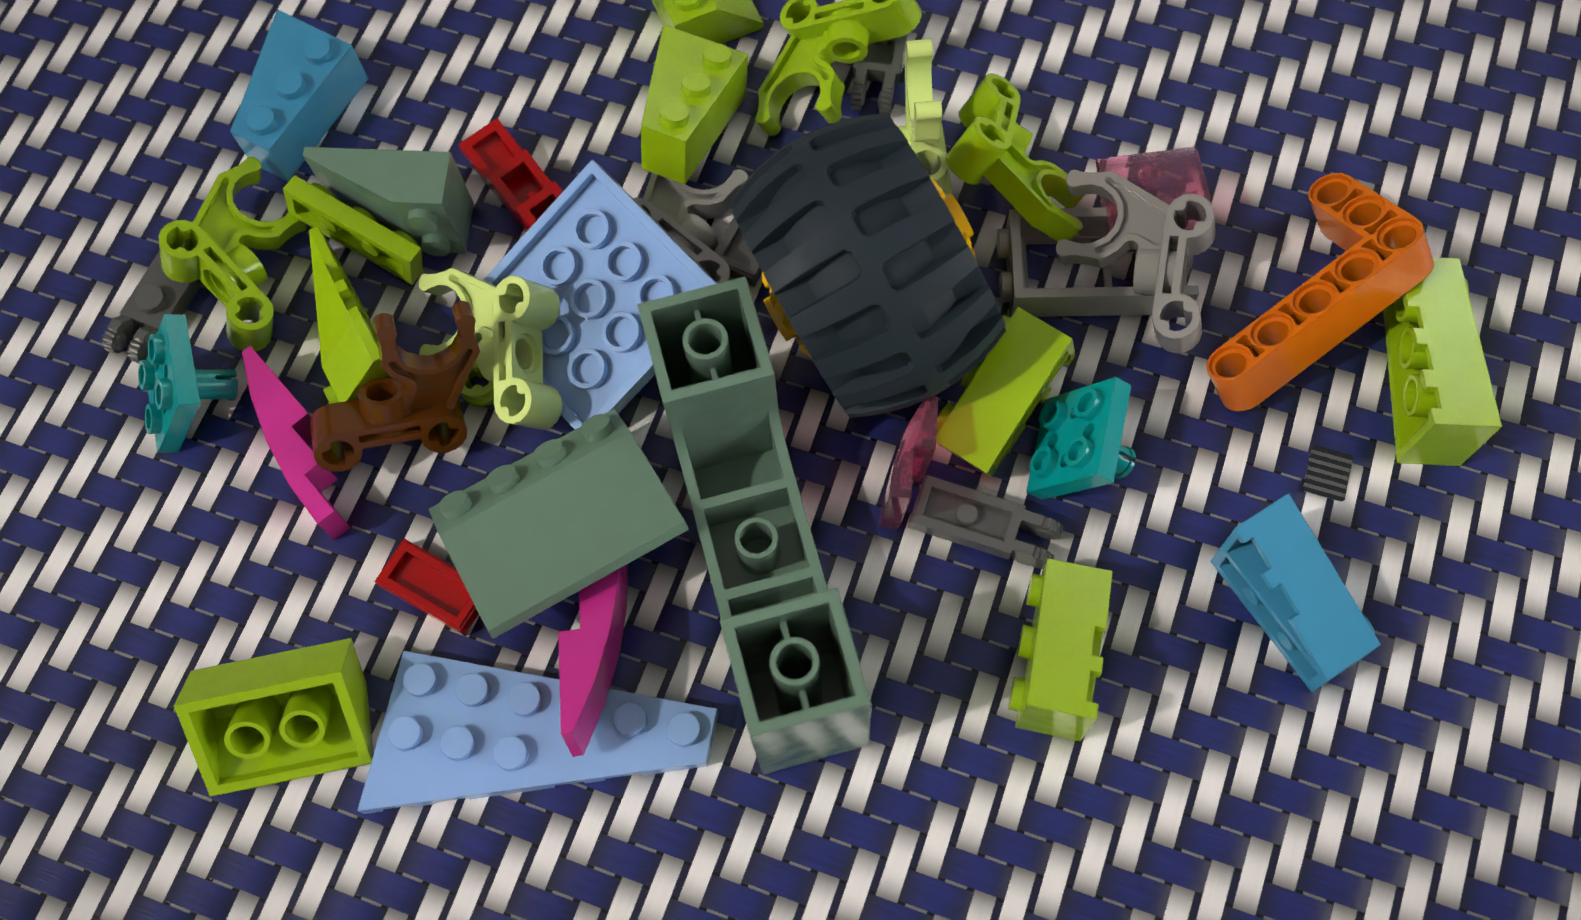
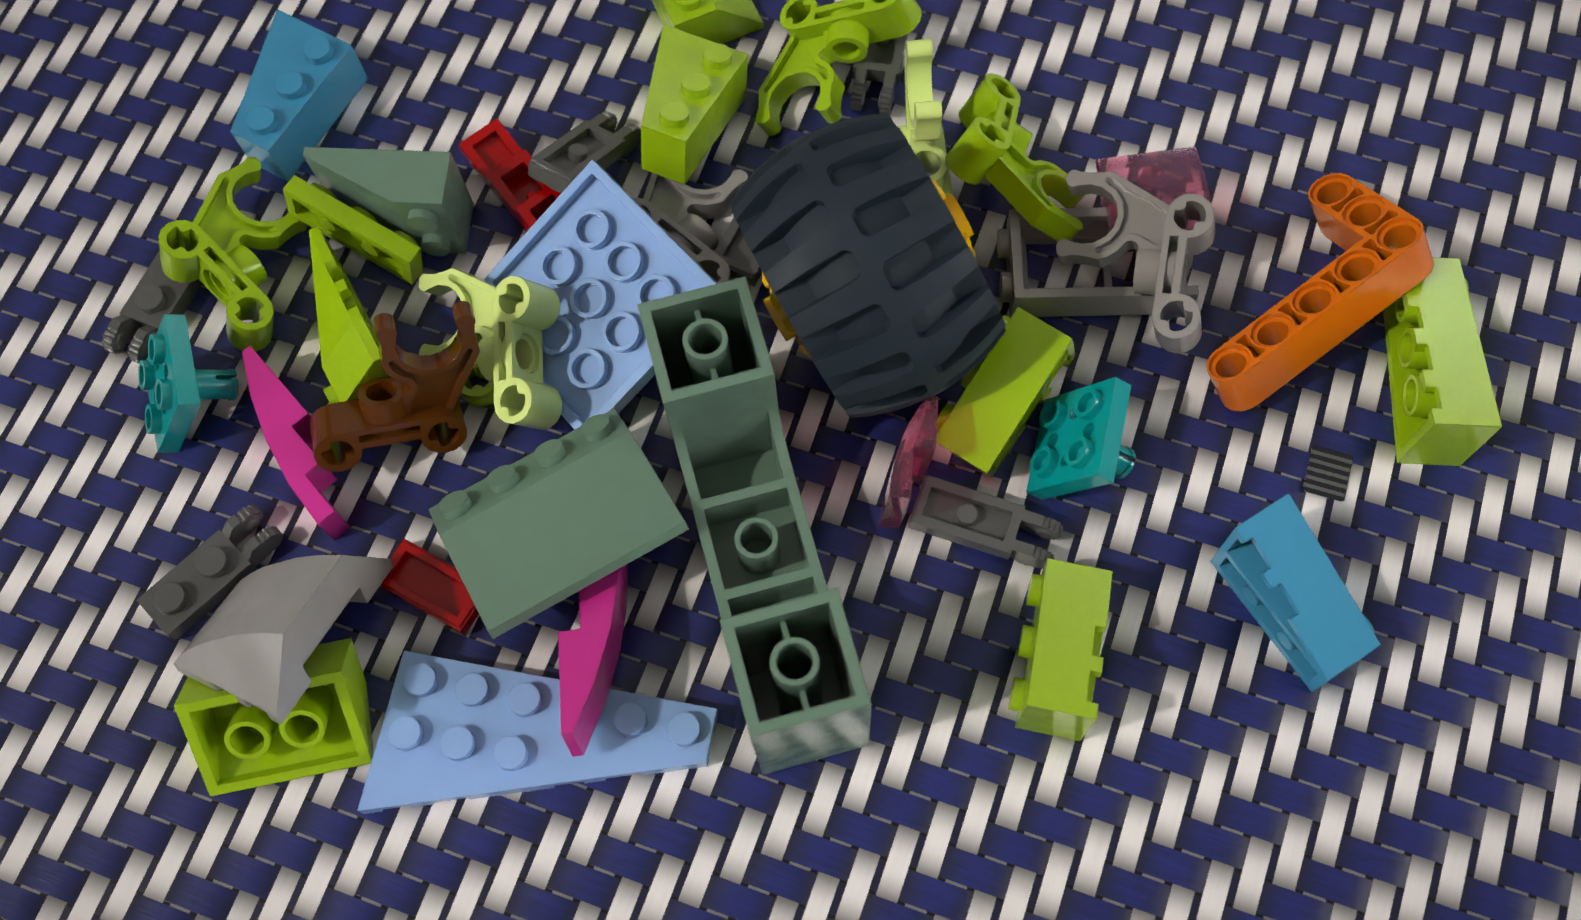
none -> dark grey hinge [136,504,284,640]
none -> light grey wedge [173,555,393,725]
none -> dark grey hinge [528,110,641,193]

